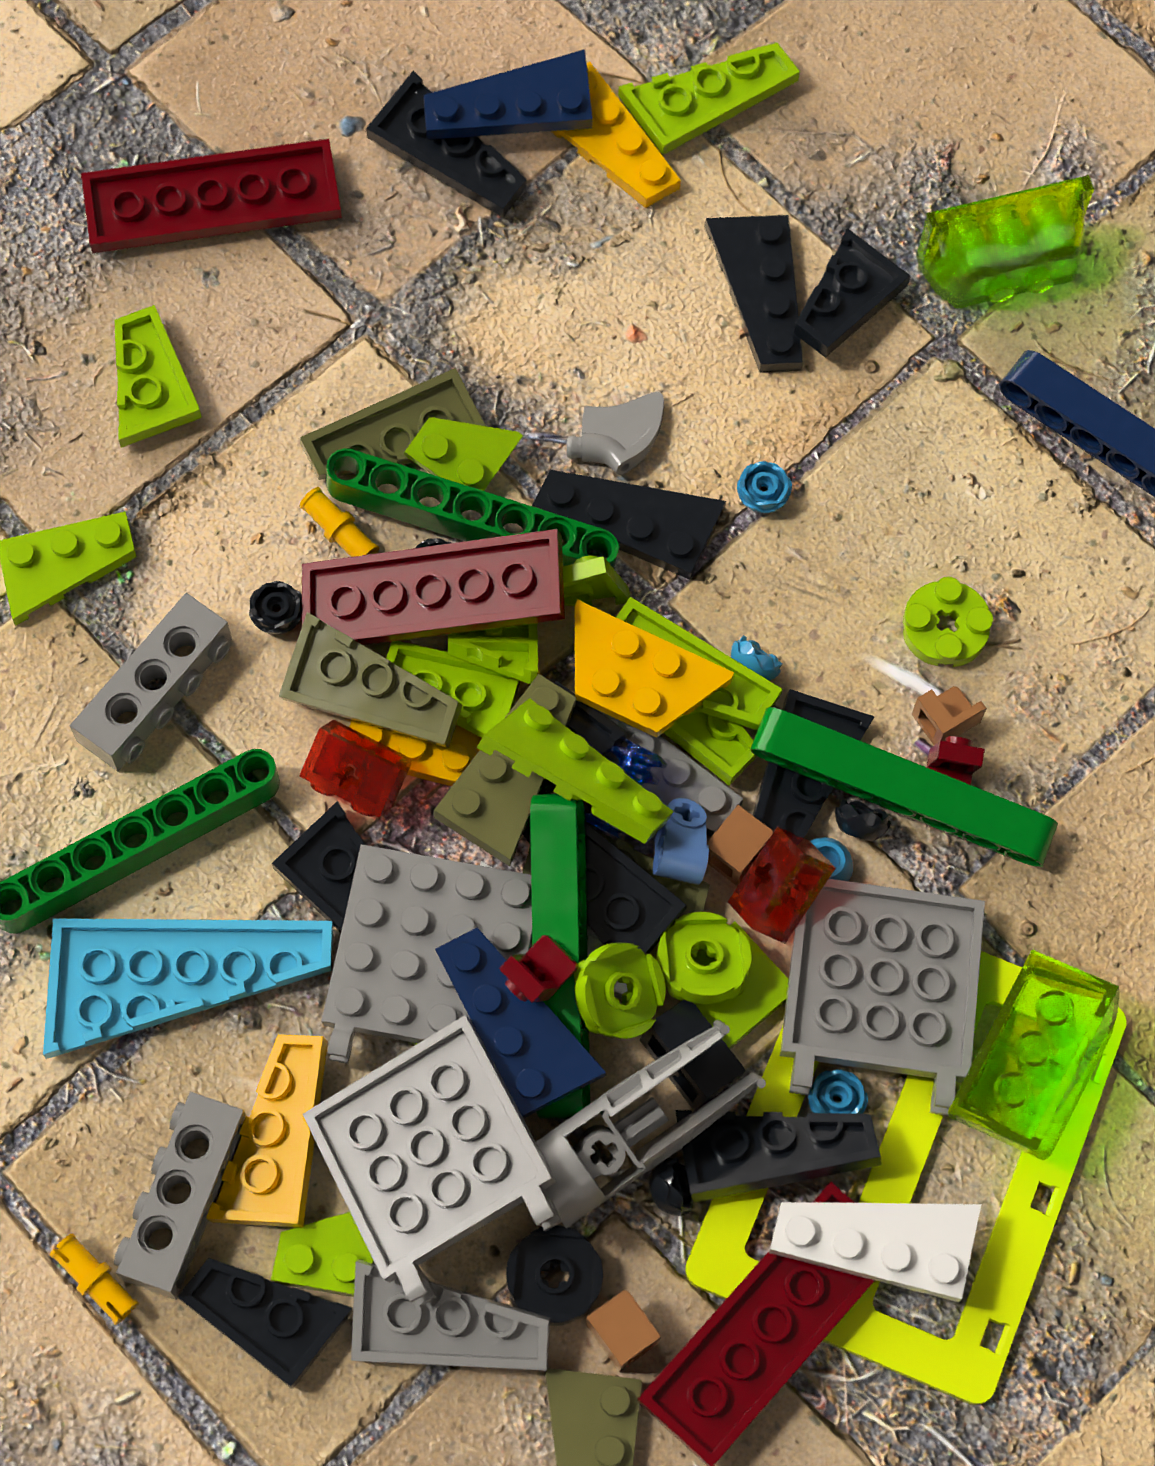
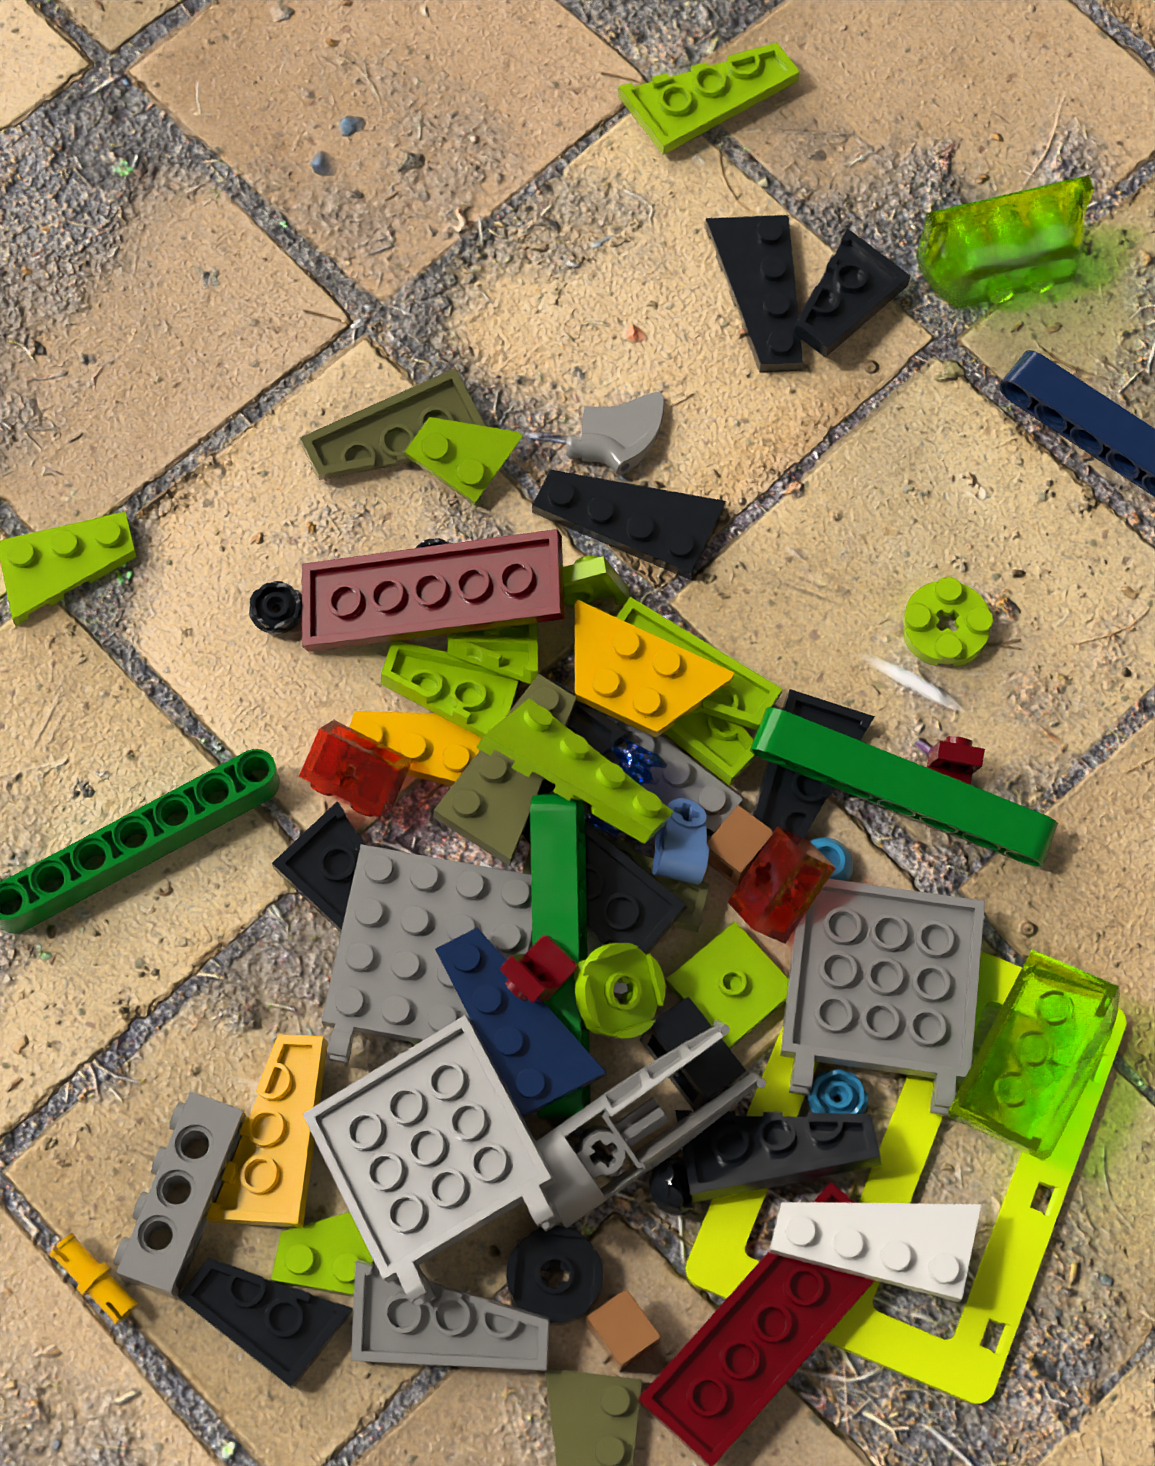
medium azure wing [43,918,333,1059] -> none
light grey brick [69,593,232,772] -> none
dark red plate [81,138,342,254] -> none
lime wing [114,305,202,448] -> none
olive wing [279,612,463,748] -> none
yellow pin [299,487,380,557] -> none
green beam [326,448,619,568] -> none
black wing [366,71,526,217] -> none
dark blue wing [424,49,592,140] -> none
yellow wing [551,62,681,208] -> none
lime plate [656,912,751,1004] -> none
dark azure plate [731,635,782,681] -> none
dark azure plate [737,461,792,513] -> none
black plate [835,799,891,841] -> none
medium nougat panel [912,686,987,745] -> none

